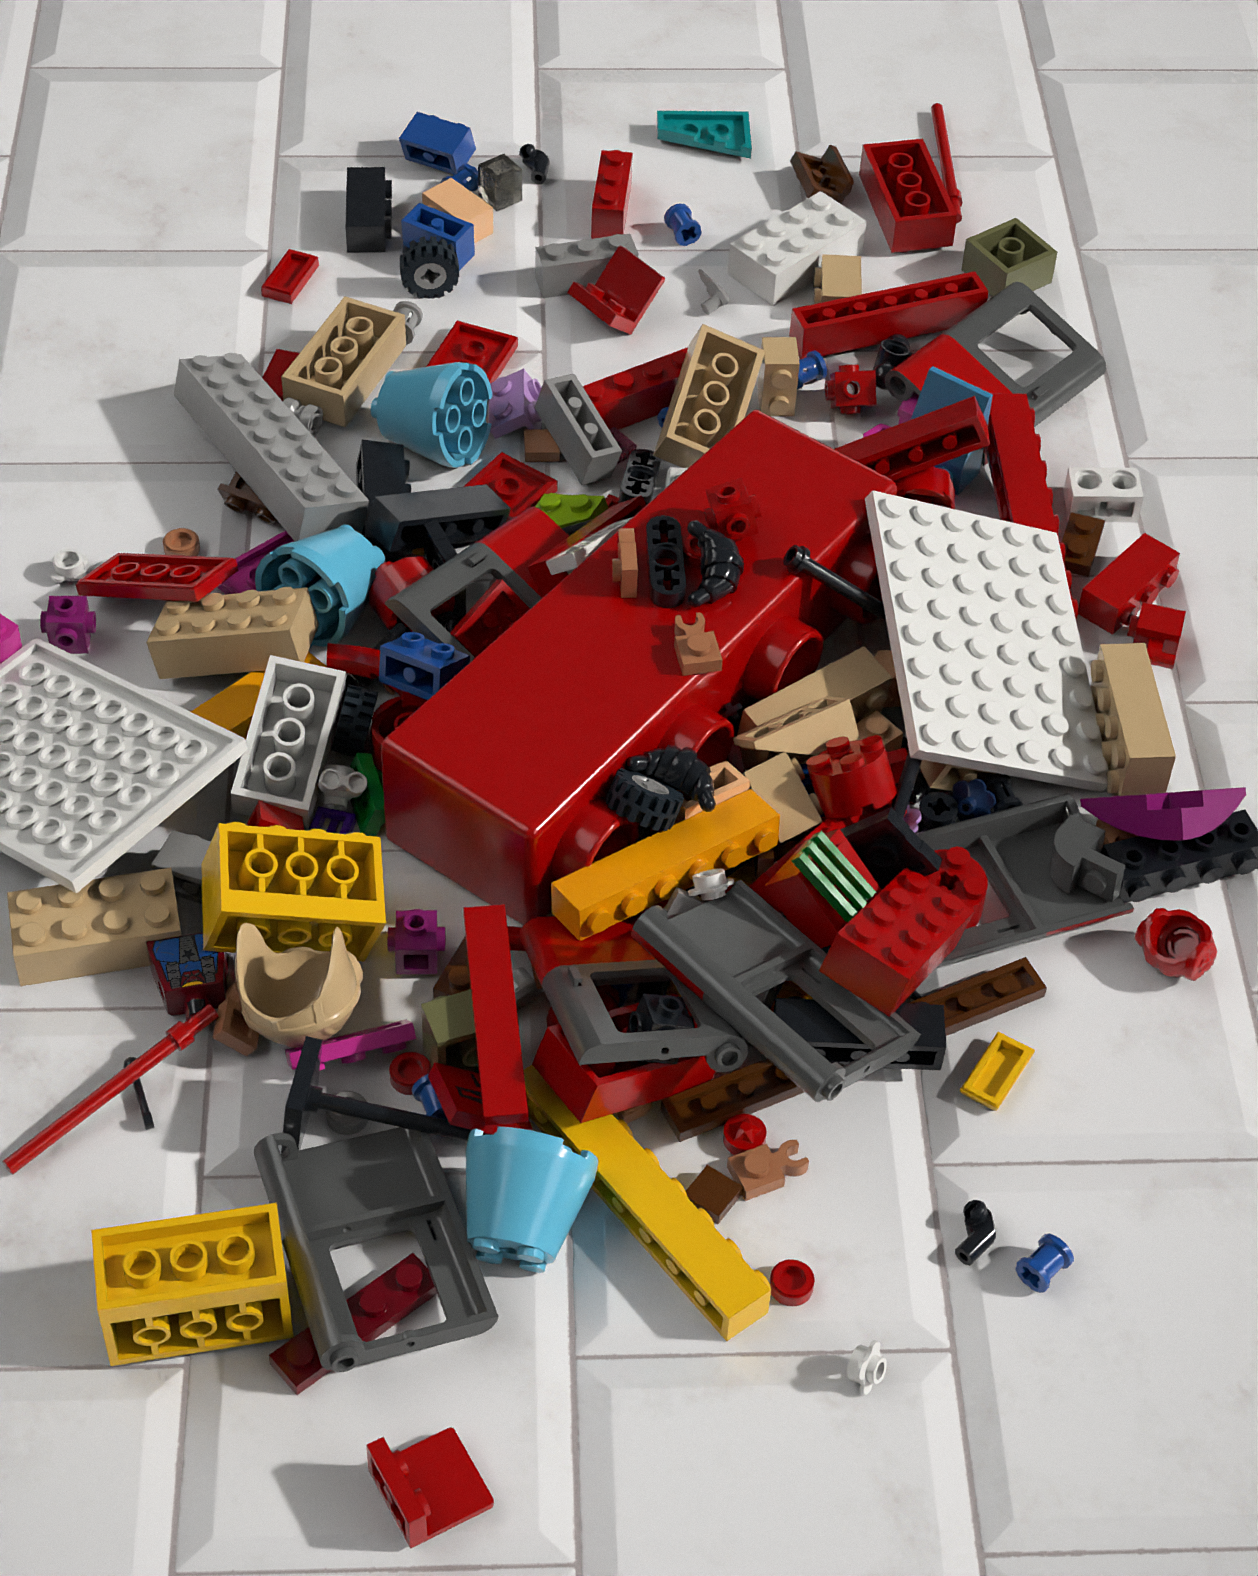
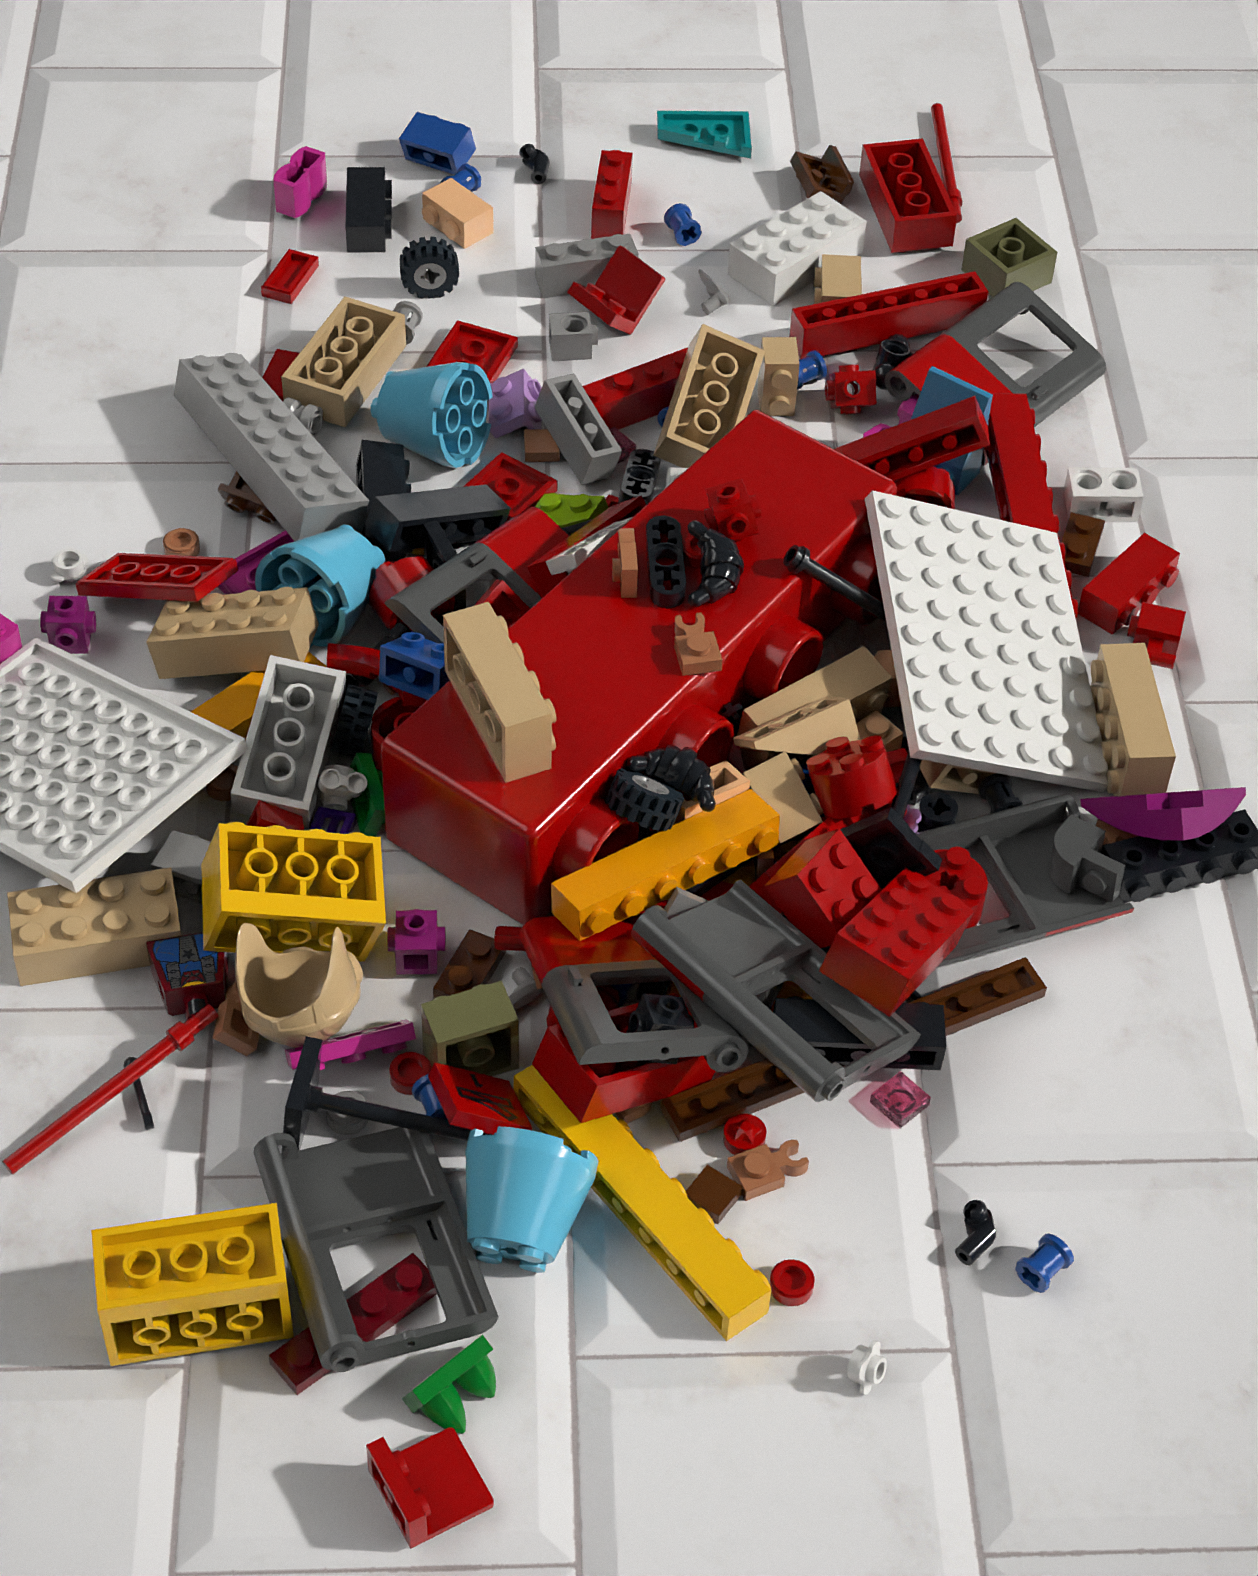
blue brick [401,203,475,271] -> none
red tile [463,904,528,1126] -> none
clear smoke brick [478,154,522,211] -> none
white plate [688,869,735,900] -> none
green tile [791,831,876,922] -> none
dark blue plant [951,779,996,822] -> none
yellow tile [959,1032,1035,1111] -> none
red hair [1135,908,1217,981] -> none
none -> nougat tile [206,764,238,801]
none -> dark pink brick [273,146,327,218]
none -> green tile [402,1334,496,1434]
none -> tan brick [443,602,556,783]
none -> light grey brick [549,312,598,361]
none -> clear pink tile [870,1071,931,1129]

